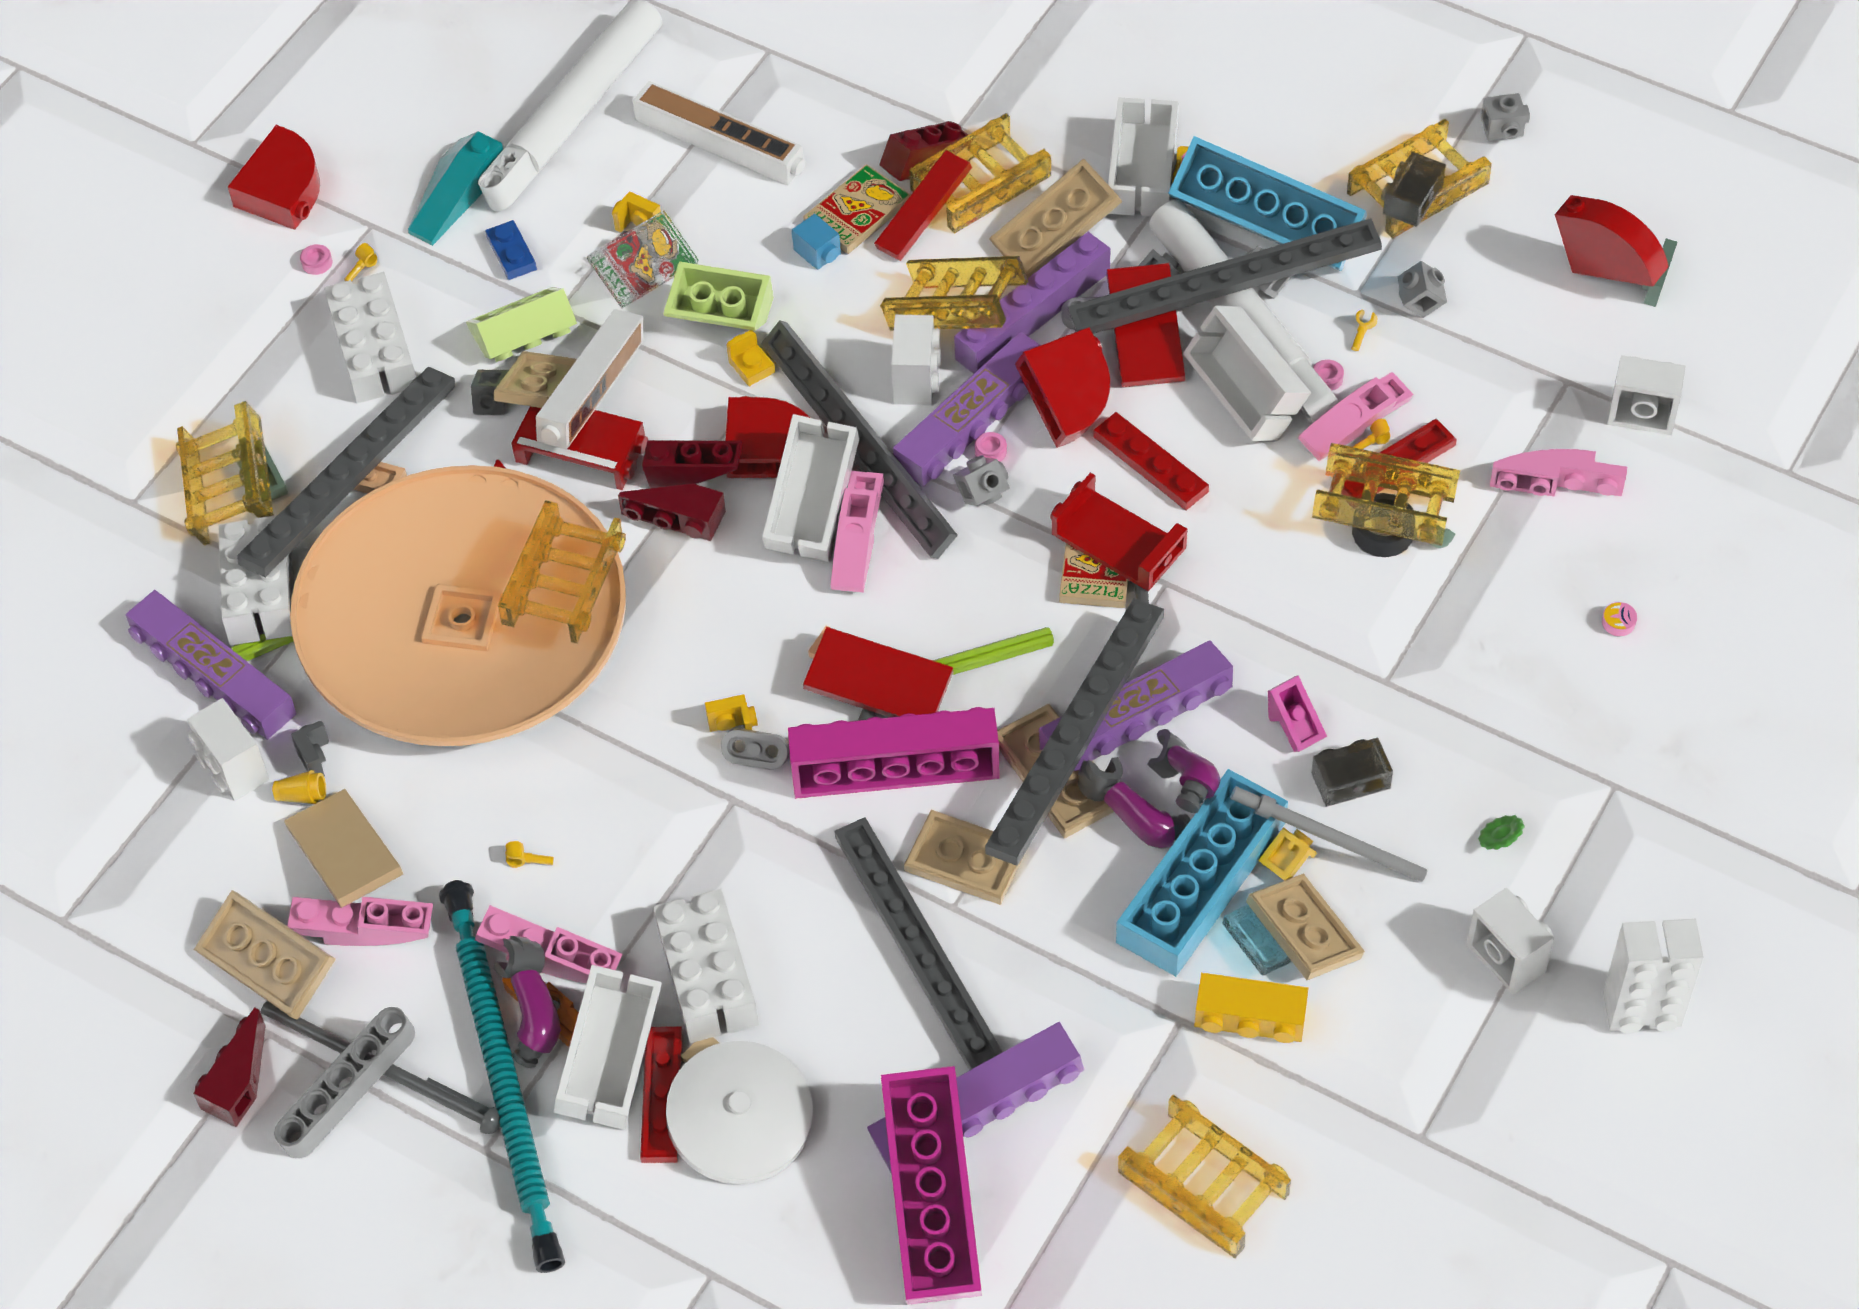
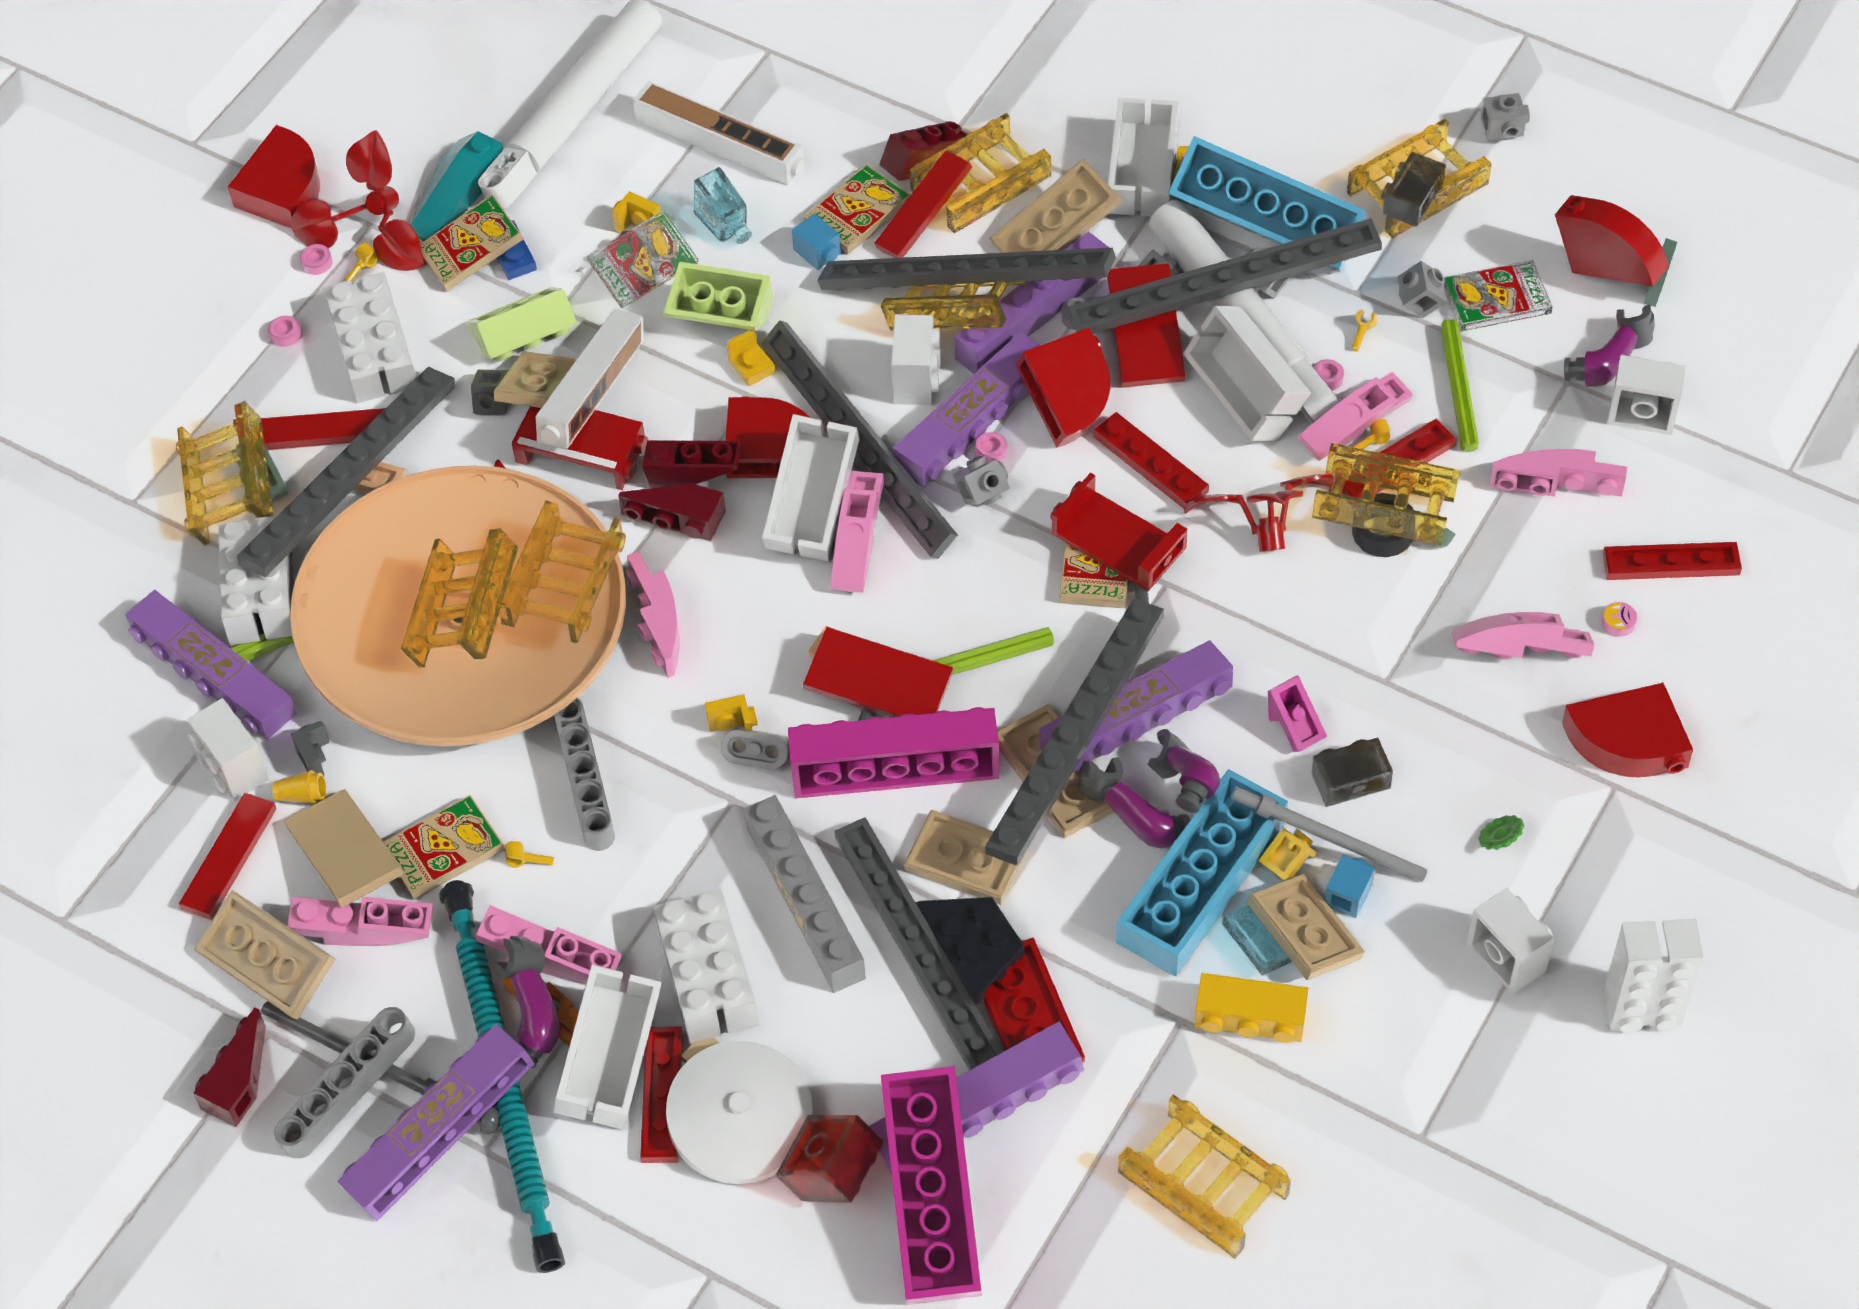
none -> red tile [178,792,277,921]
none -> red tile [260,408,386,450]
none -> bright pink tile [268,316,301,347]
none -> red plant [291,130,426,271]
none -> medium lavender brick [337,1024,535,1221]
none -> tile [383,795,505,900]
none -> clear yellow fence [401,528,518,668]
none -> tile [421,194,524,291]
none -> light grey beam [554,697,615,851]
none -> bright pink slope [625,551,680,678]
none -> clear light blue torso [693,166,752,244]
none -> light grey brick [744,794,866,993]
none -> clear red brick [775,1115,884,1203]
none -> dark grey plate [817,247,1116,291]
none -> black wing [916,897,1025,1005]
none -> red tile [983,937,1085,1062]
none -> red plant [1184,474,1336,552]
none -> dark azure brick [1324,855,1375,918]
none -> lime axle [1441,319,1479,452]
none -> tile [1444,260,1553,332]
none -> bright pink slope [1452,612,1595,659]
none -> red brick [1562,682,1693,778]
none -> piece [1564,304,1655,387]
none -> red tile [1603,542,1742,580]

